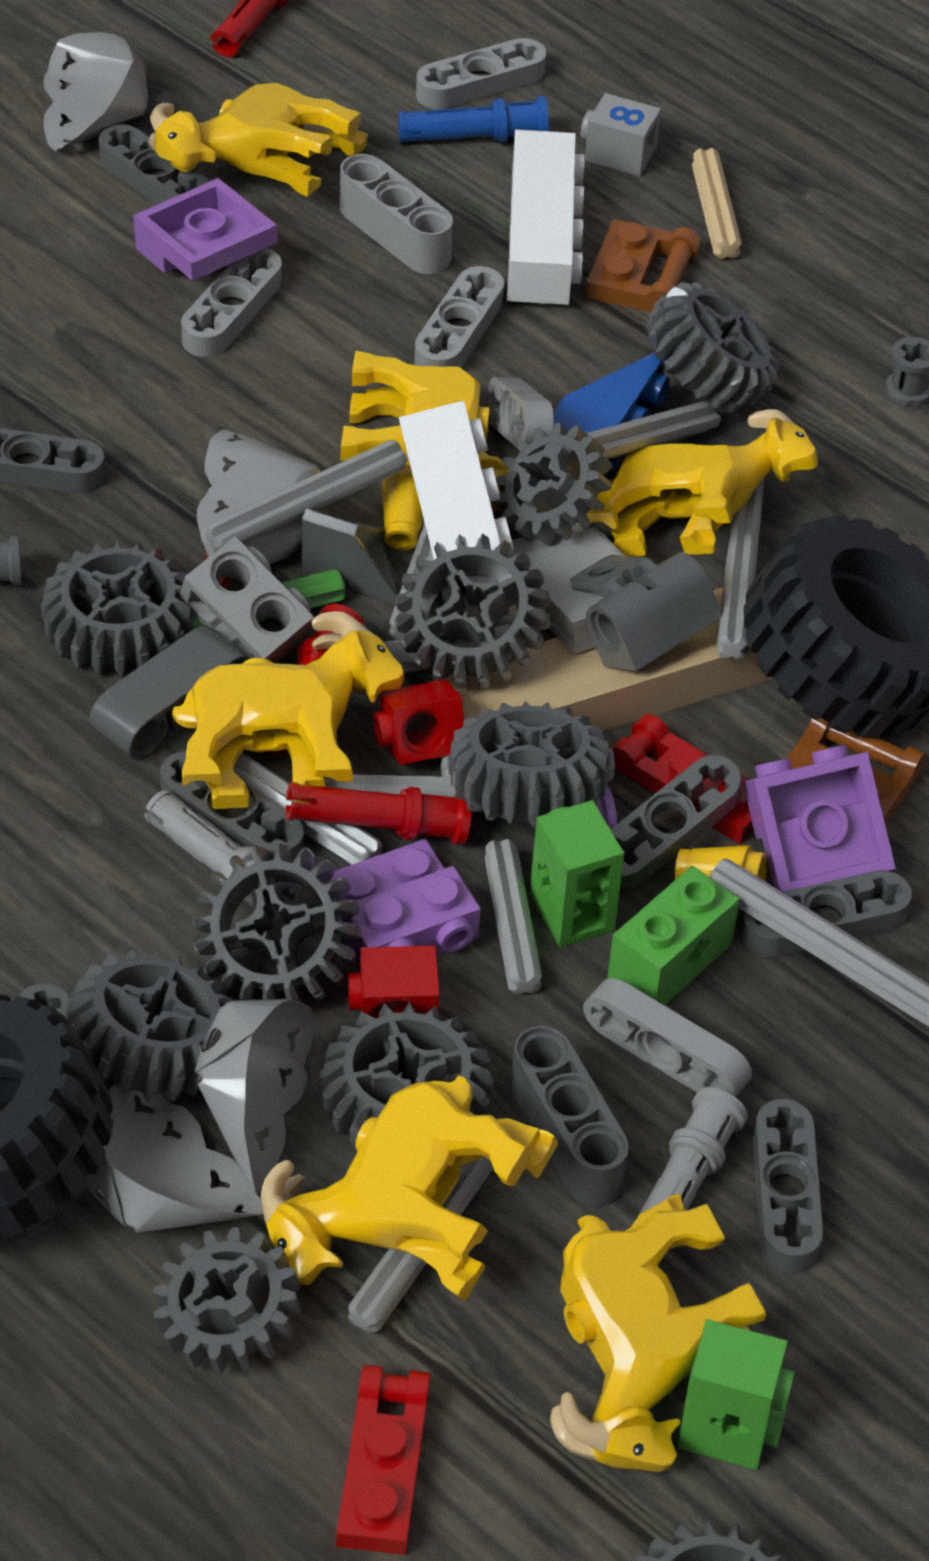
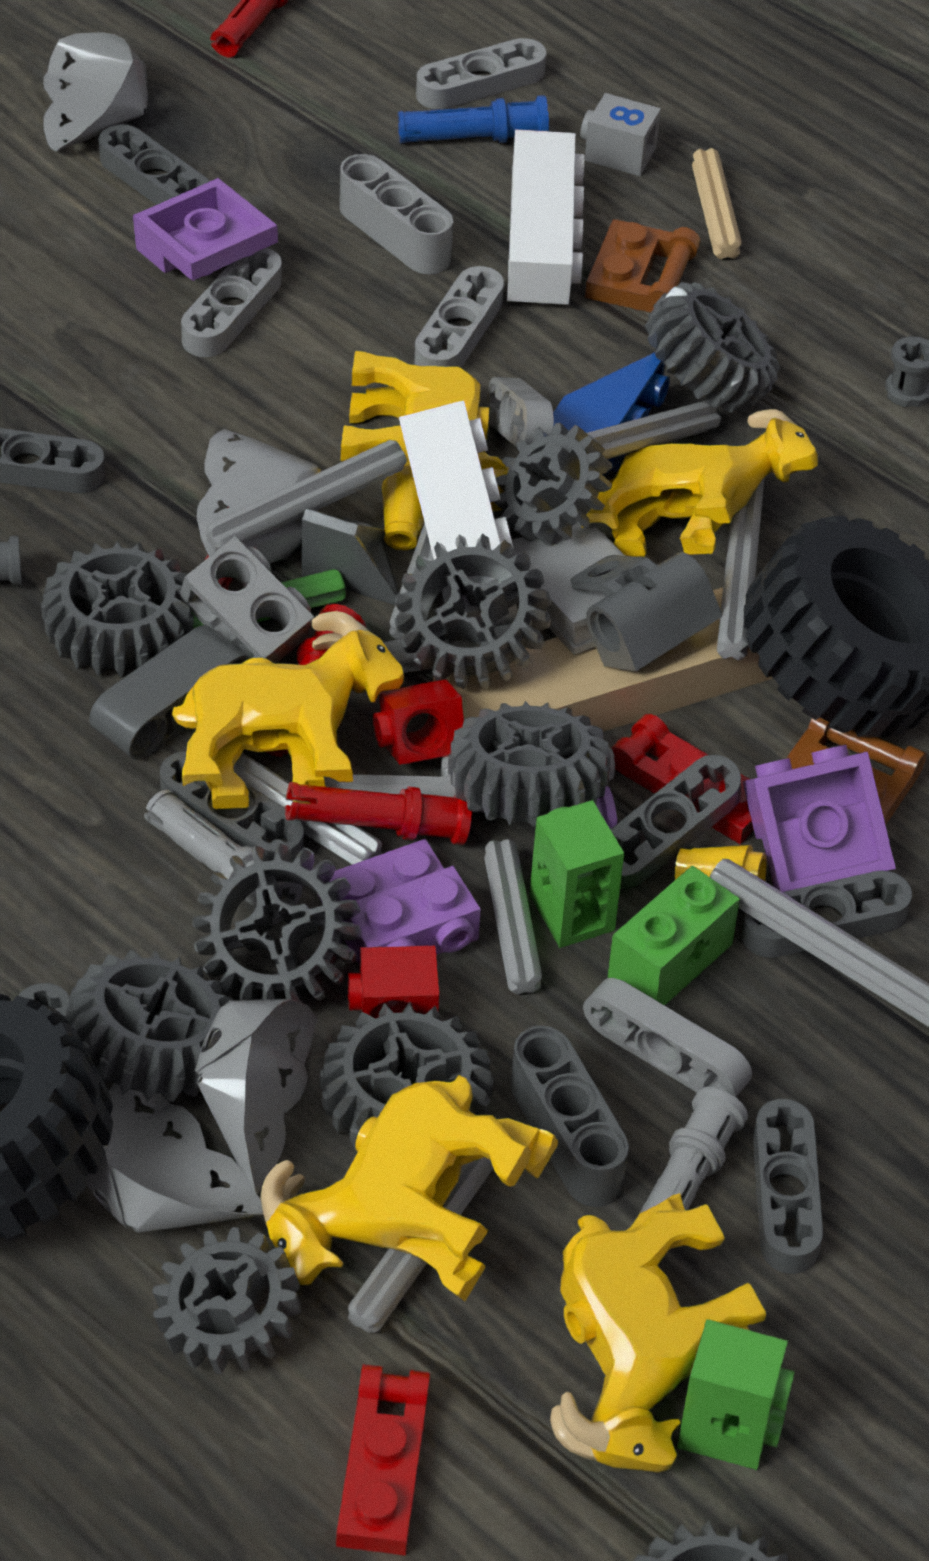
yellow animal [148,83,368,197] -> none

